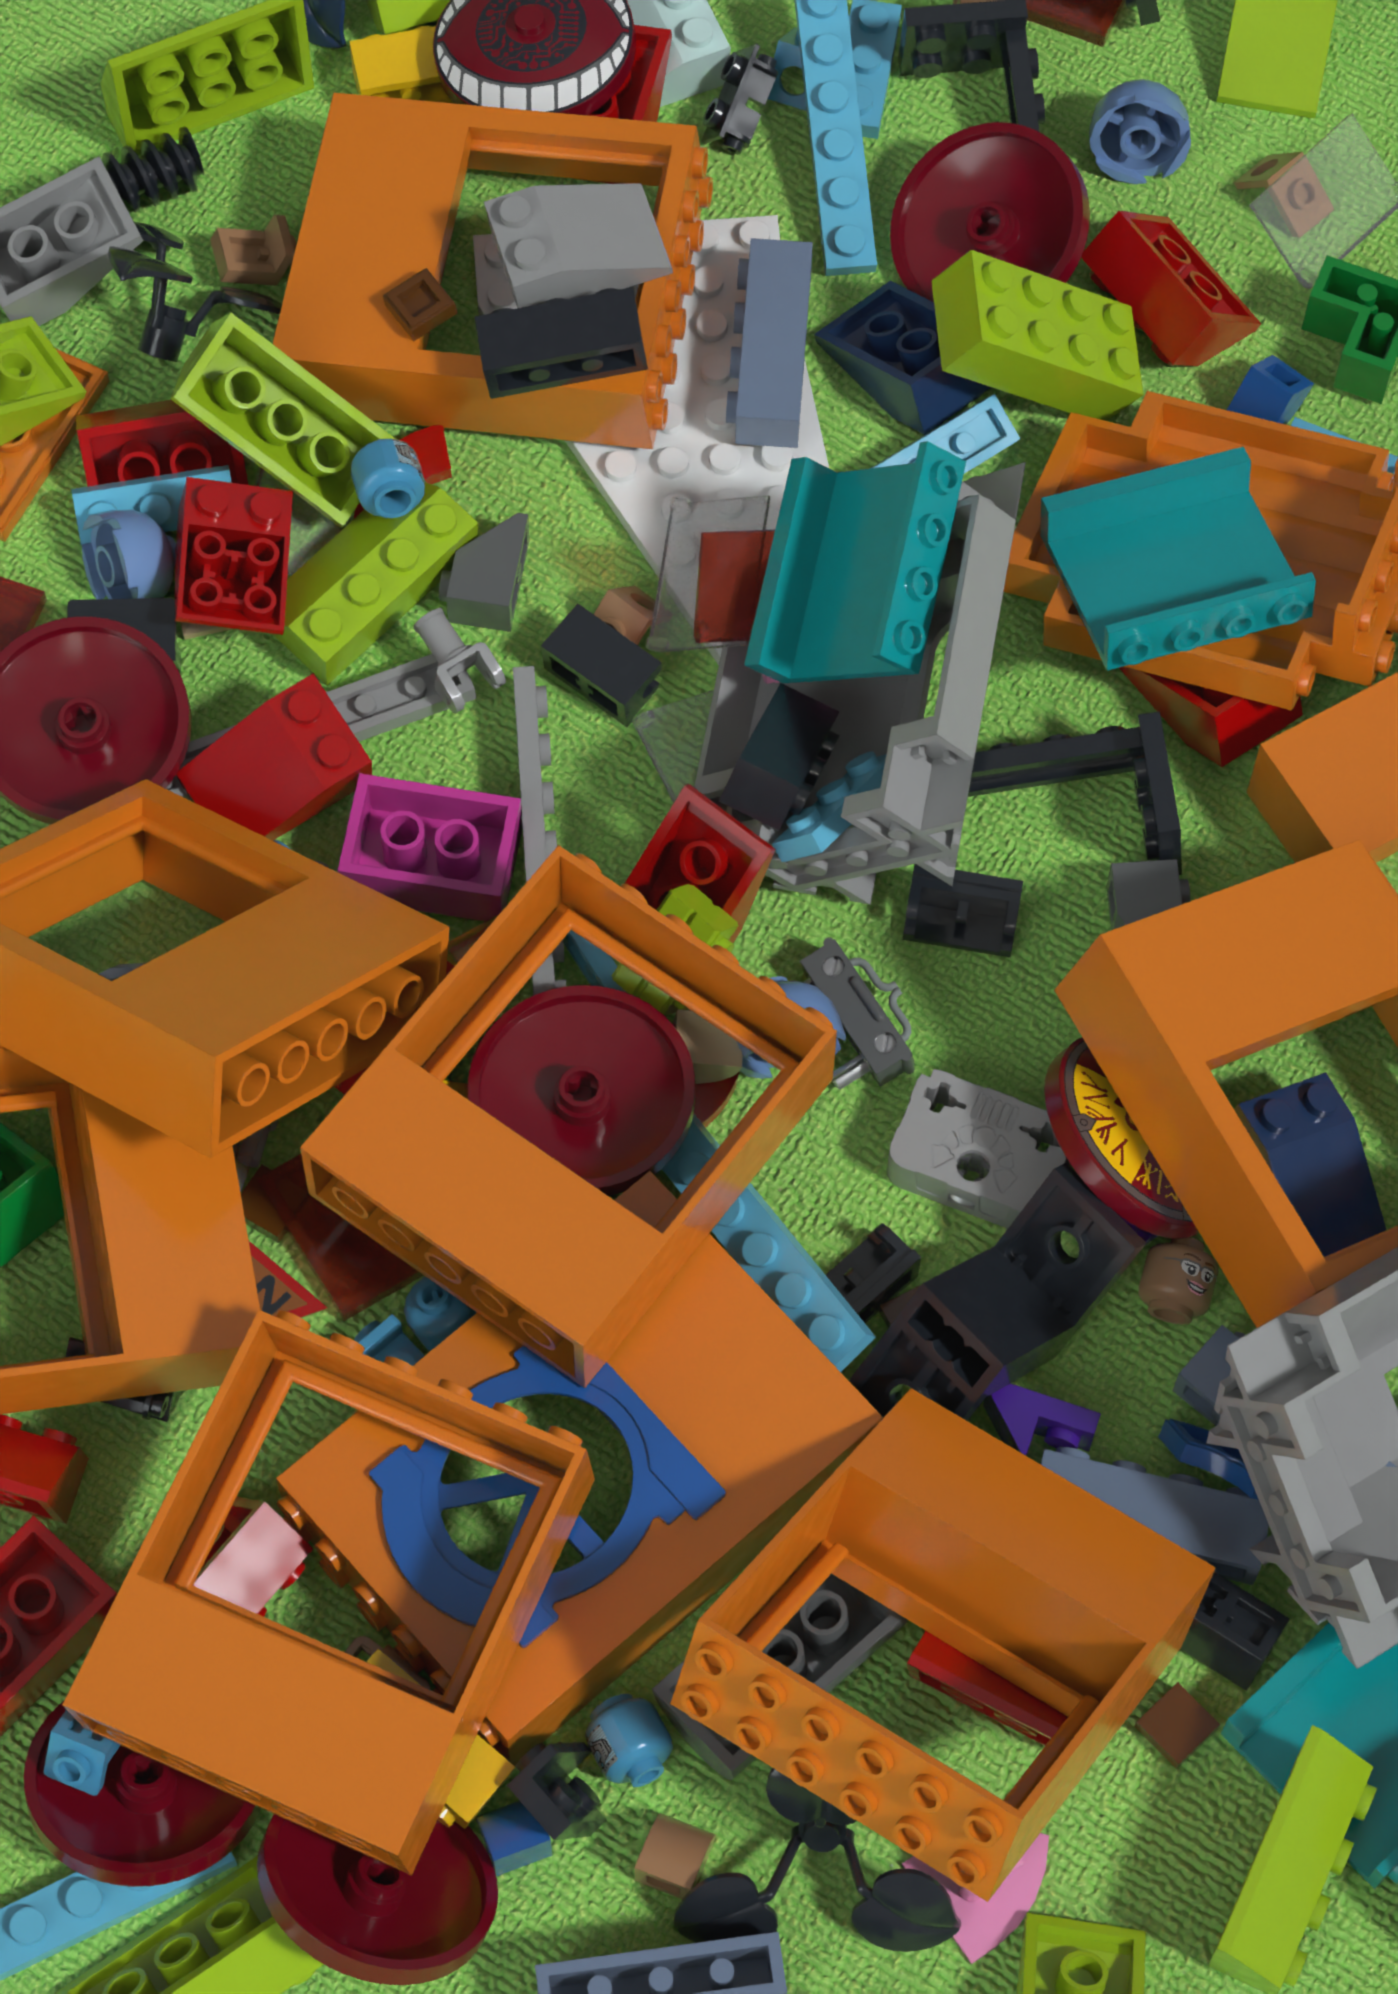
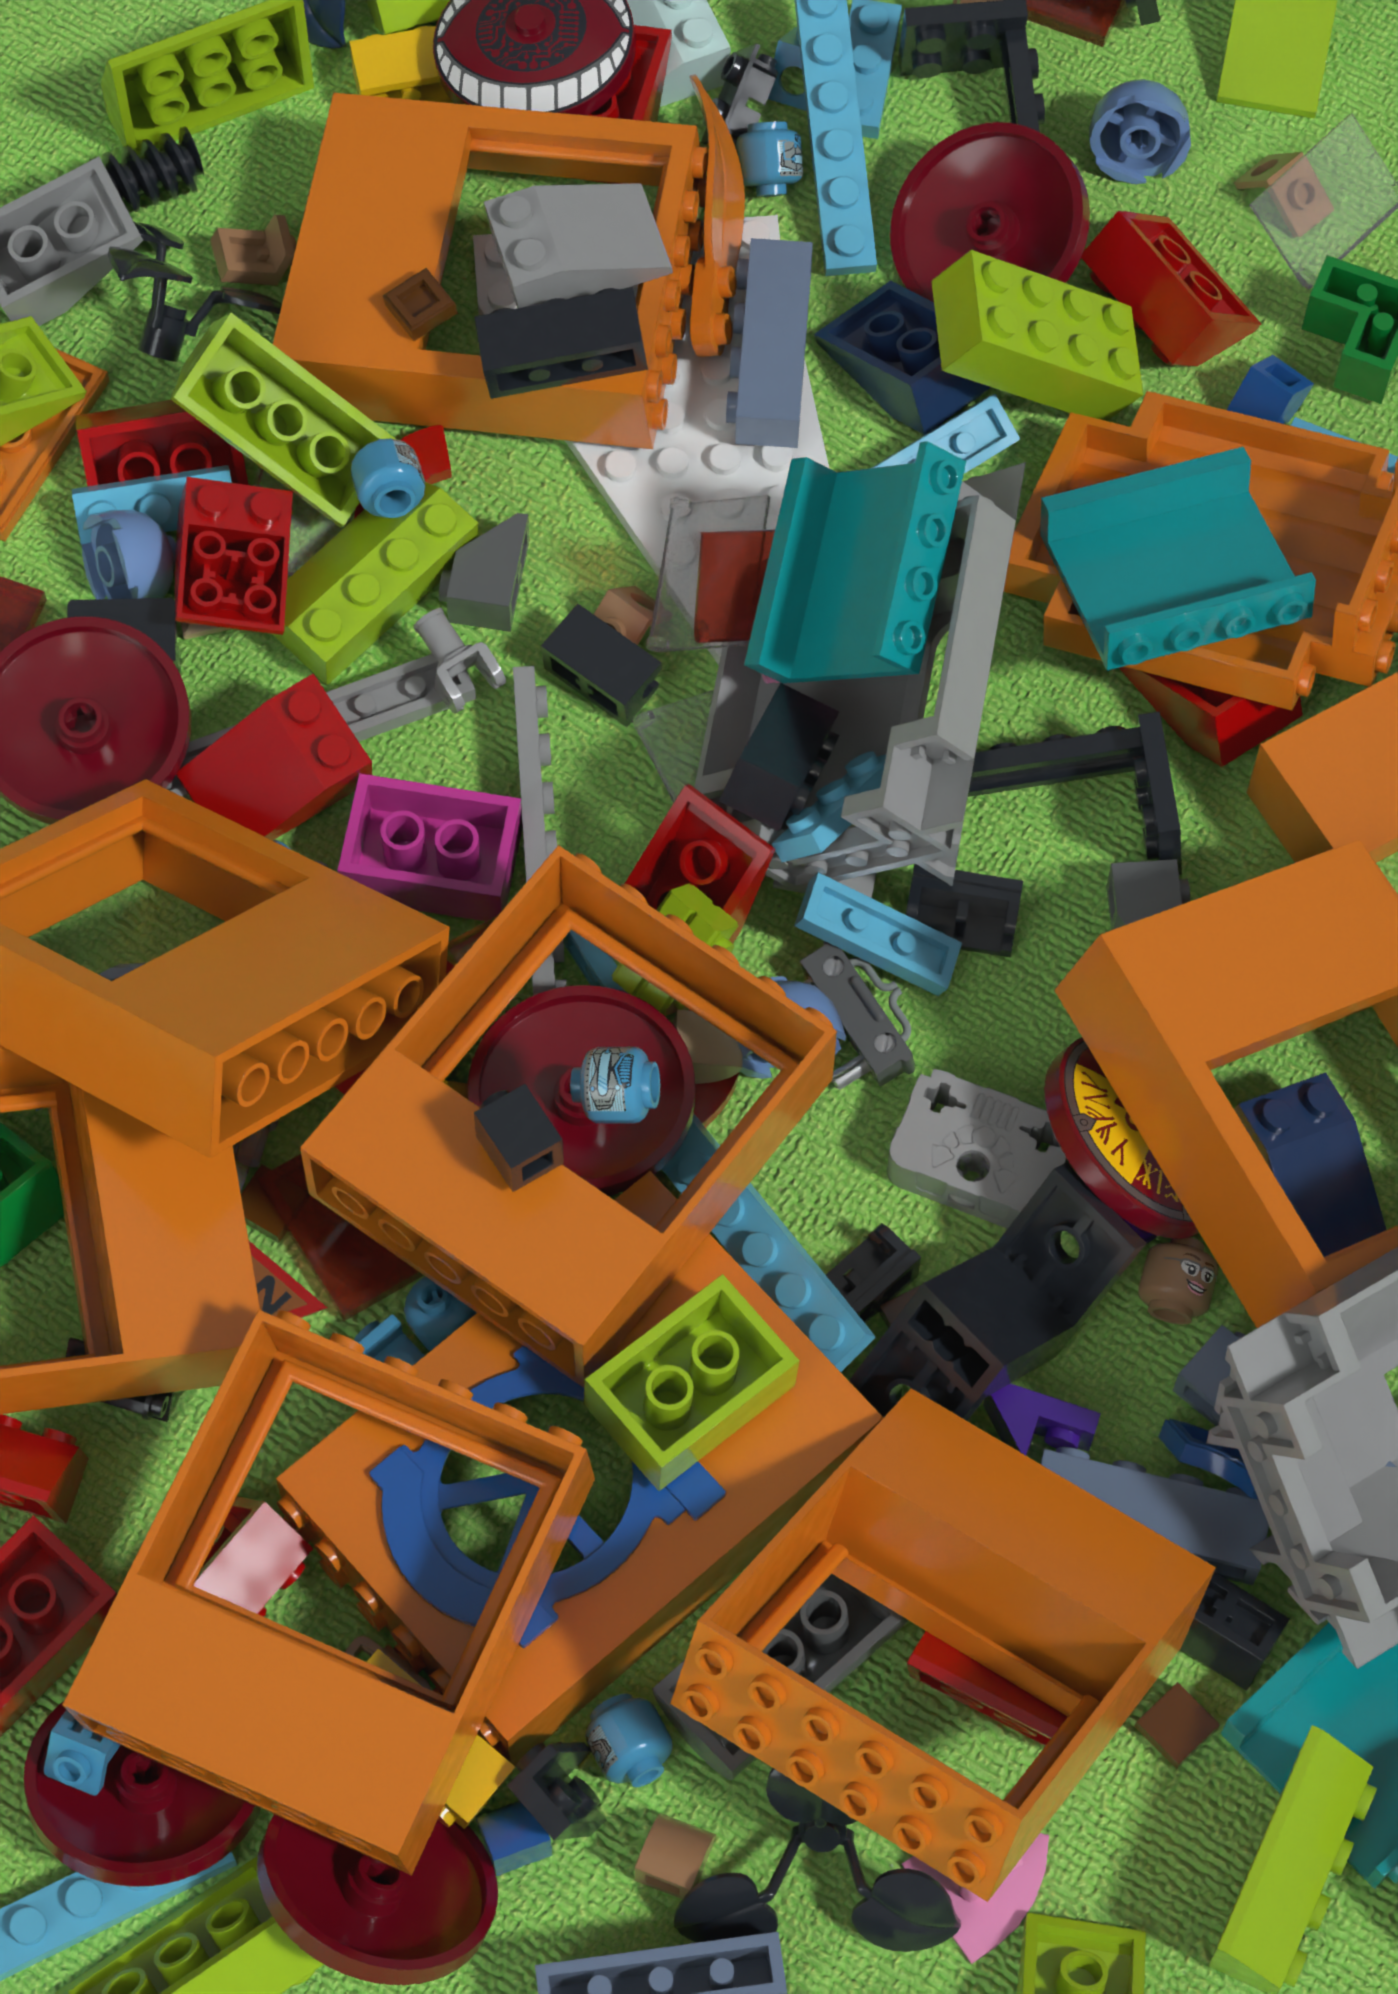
none -> black brick [474,1084,564,1192]
none -> head [570,1047,660,1123]
none -> lime brick [583,1274,800,1491]
none -> orange plant [689,74,745,357]
none -> dark azure head [736,121,803,197]
none -> medium azure plate [794,872,962,996]

